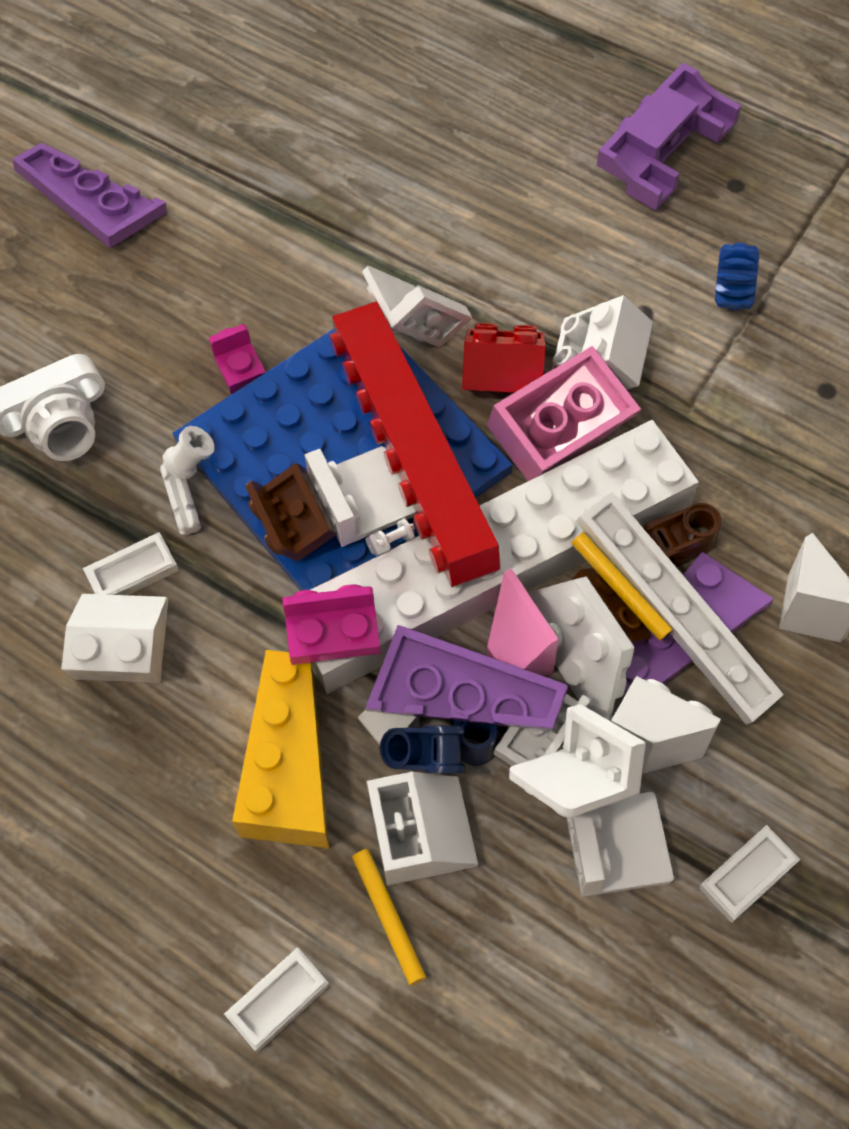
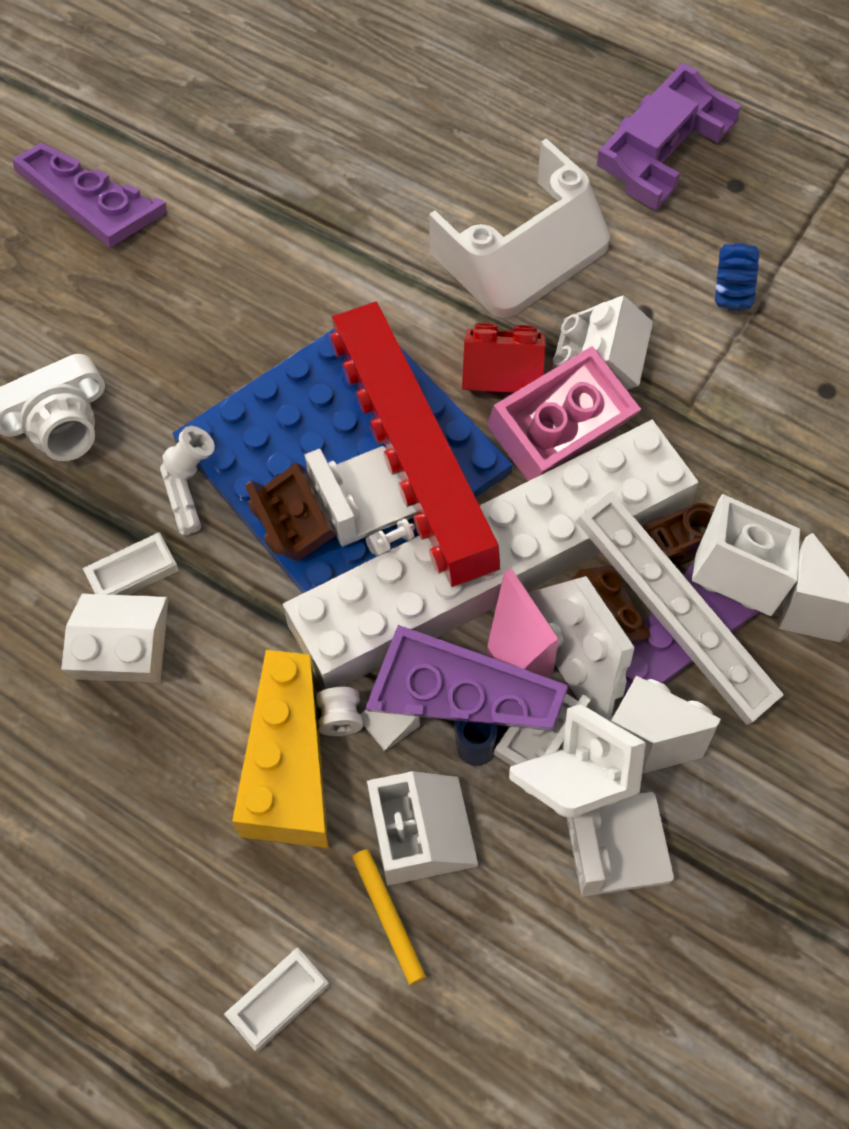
dark pink bracket [209,324,266,394] -> none
dark pink bracket [282,584,381,665] -> none
white bracket [362,266,472,347] -> none
dark blue piece [380,725,466,773] -> none
yellow bar [571,532,673,641] -> none
white tile [699,825,800,923] -> none
none -> white wheel [316,687,363,736]
none -> white windscreen [429,139,610,318]
none -> white slope [692,494,800,616]

